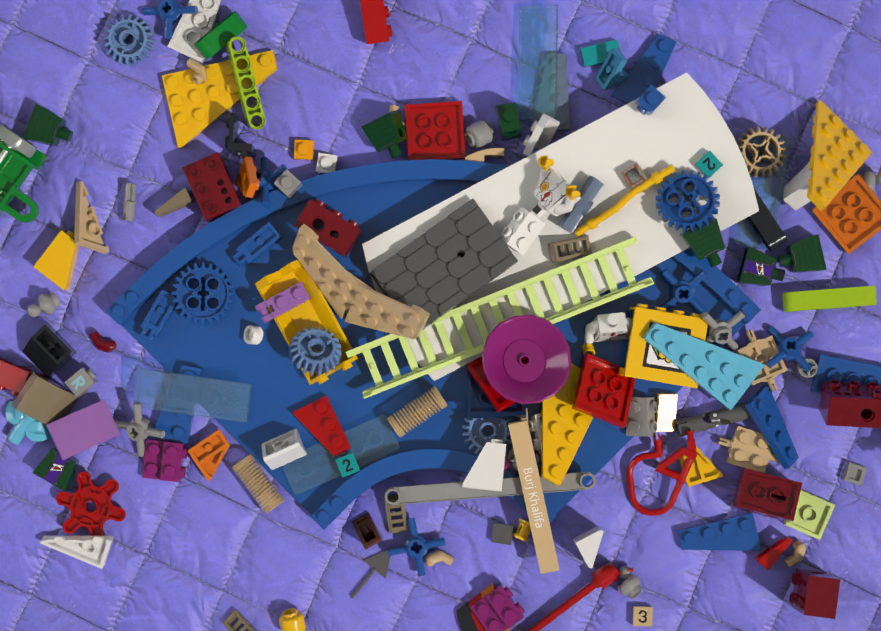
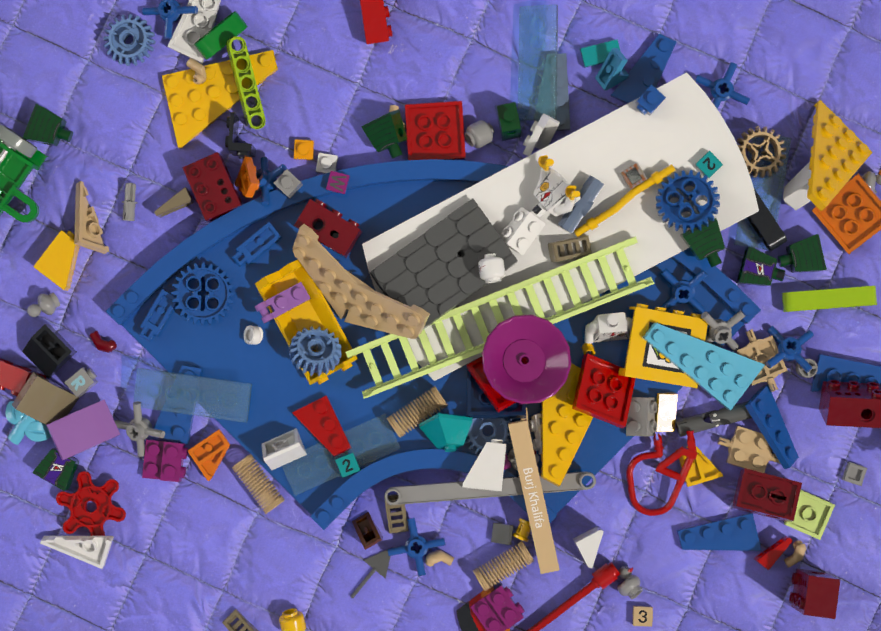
tan slope [465,148,504,163] -> none
none -> magenta tile [326,171,350,195]
none -> teal slope [419,413,472,452]
none -> tan piece [473,541,534,591]
none -> white head [478,253,505,283]
none -> blue bar [695,62,750,109]

